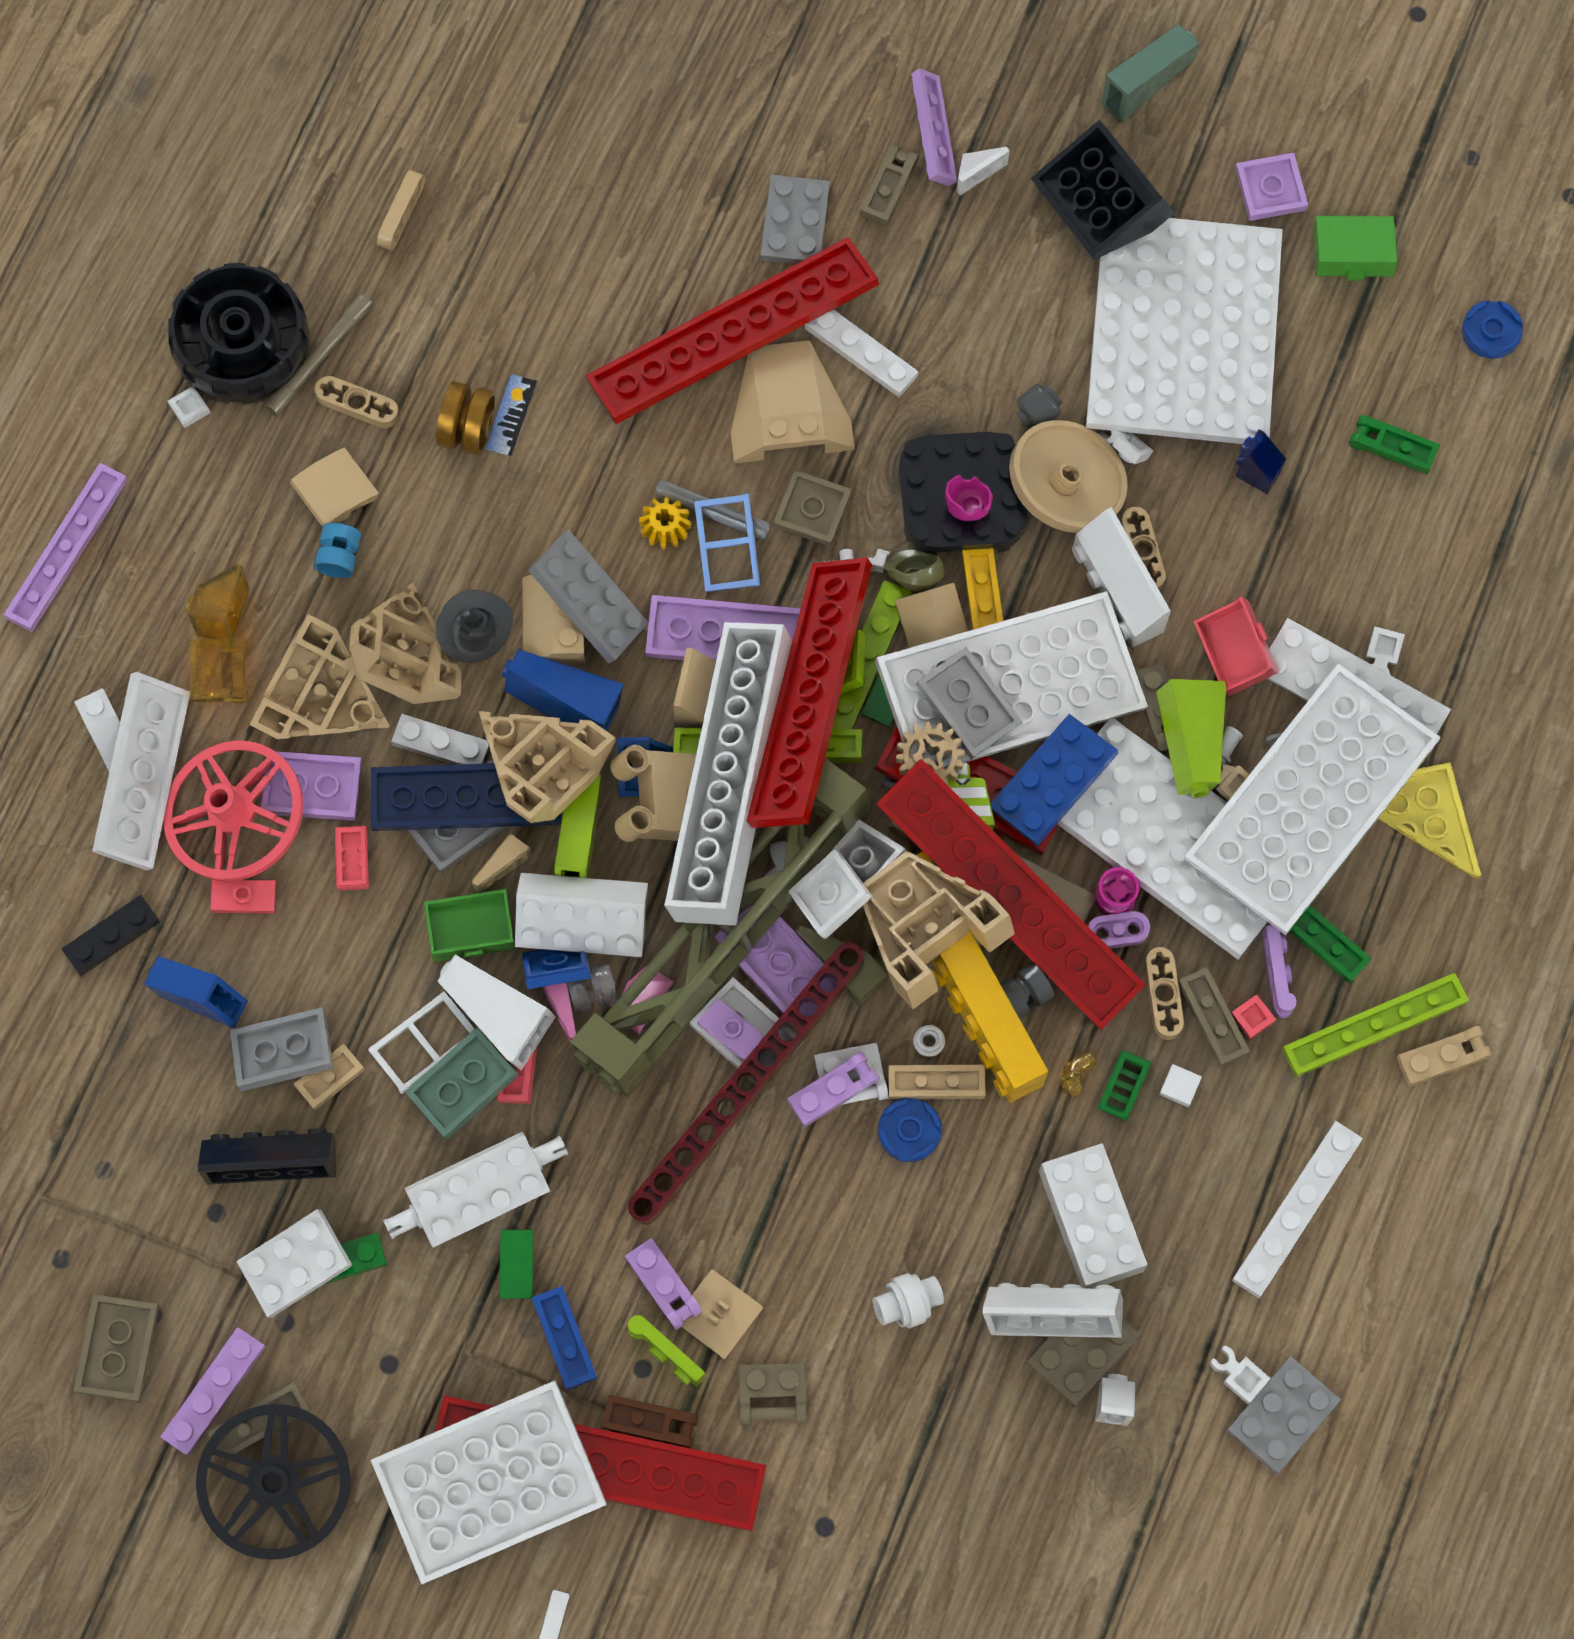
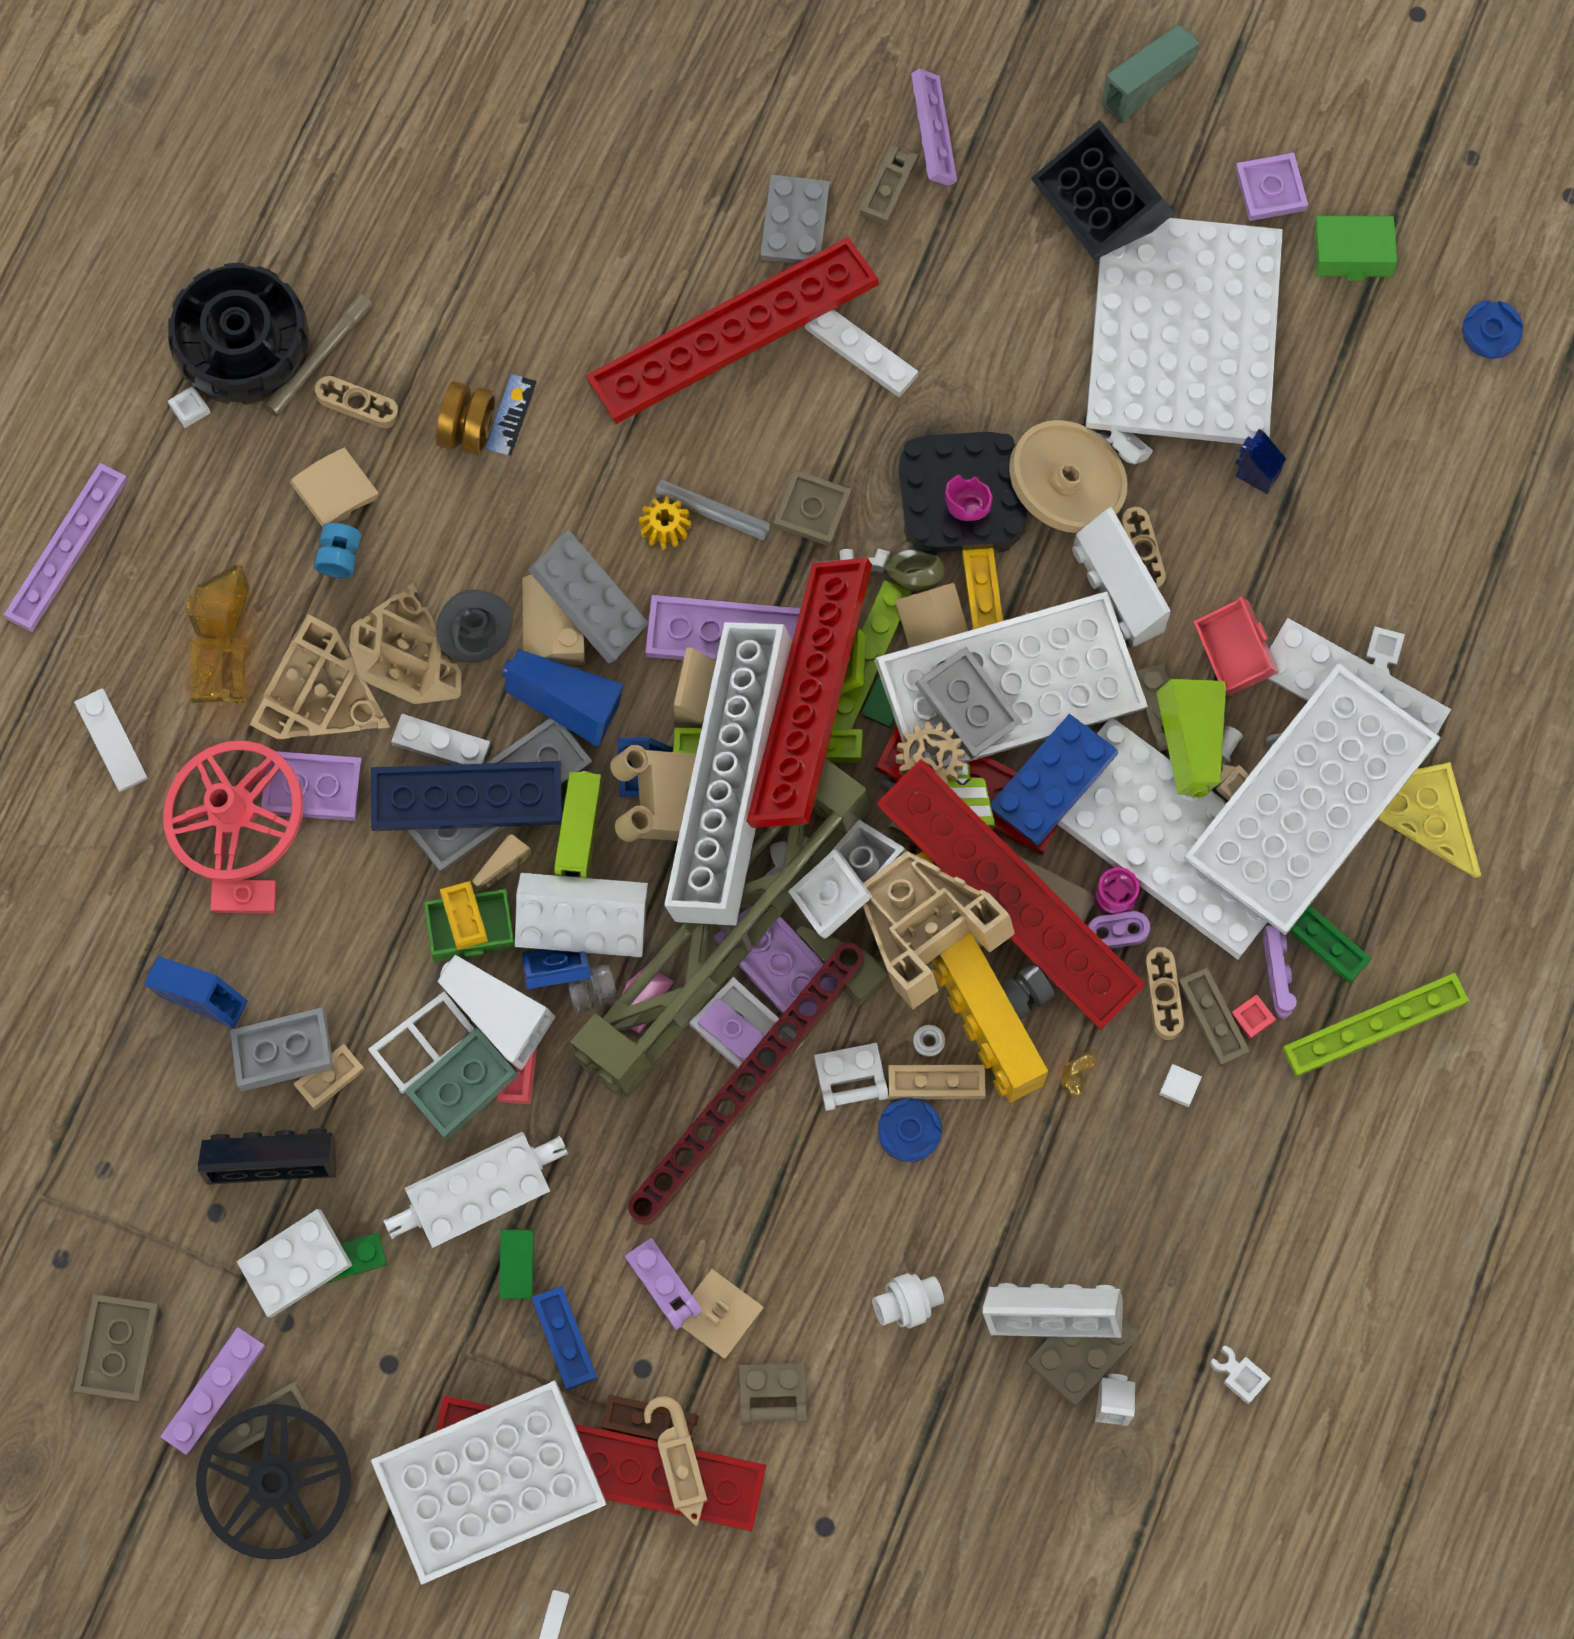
black plate [61,895,160,977] -> none
white plate [92,672,190,871] -> none
coral plate [335,826,369,891] -> none
tan beam [377,170,425,251] -> none
tan wedge [479,711,616,823] -> none
bright pink slope [543,982,576,1044] -> none
lime plate [628,1315,705,1387] -> none
light blue window [694,493,760,593] -> none
tan wedge [731,340,855,463] -> none
lavender plate [787,1052,880,1128] -> none
white slope [957,147,1010,195] -> none
dark grey head [1016,384,1062,428] -> none
white brick [1039,1143,1147,1289] -> none
green slope [1097,1050,1152,1121] -> none
light grey plate [1227,1356,1341,1475] -> none
white plate [1232,1121,1363,1299] -> none
green plate [1348,415,1440,475] -> none
tan plate [1396,1026,1493,1087] -> none
none -> yellow plate [440,881,488,950]
none -> tan plate [644,1396,707,1527]

